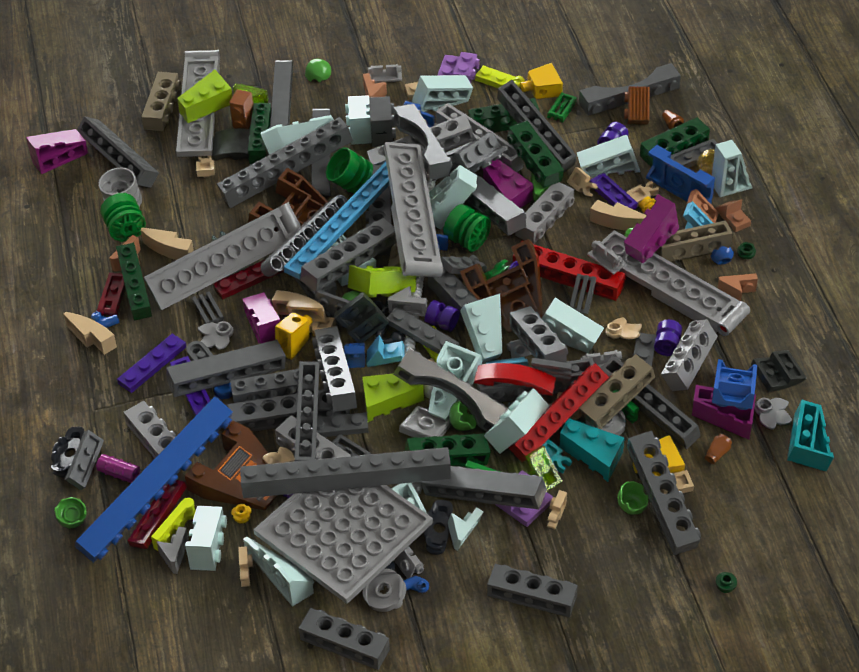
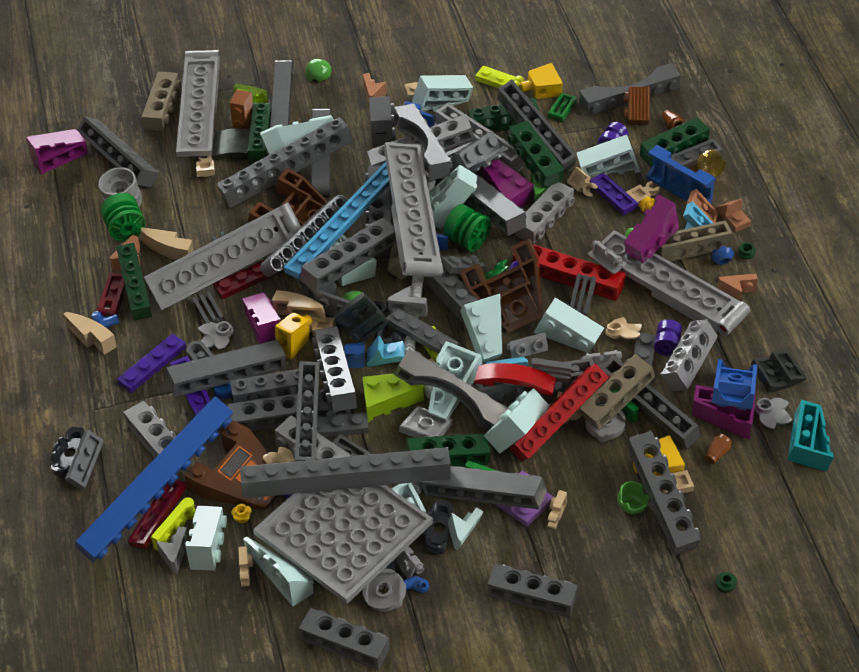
bright green hair [54,497,87,529] -> none
magenta axle [96,454,141,483] -> none
lime wedge [177,69,233,123] -> none
green wheel [326,147,373,194] -> none
light aqua wedge [345,96,372,144] -> none
lime wedge [348,265,417,297] -> none
light grey hinge [368,64,402,83] -> none
dark purple wheel [425,300,460,332] -> none
medium lavender plate [437,52,480,83] -> none
bright green hair [449,402,476,431] -> none
dark grey brick [510,306,568,363] -> none
clear neon green slope [525,446,562,492] -> none
teal plate [534,439,572,474] -> none
teal wedge [560,418,624,482] -> none
tan slope [590,200,647,231] -> none
light aqua wedge [712,140,752,197] -> none

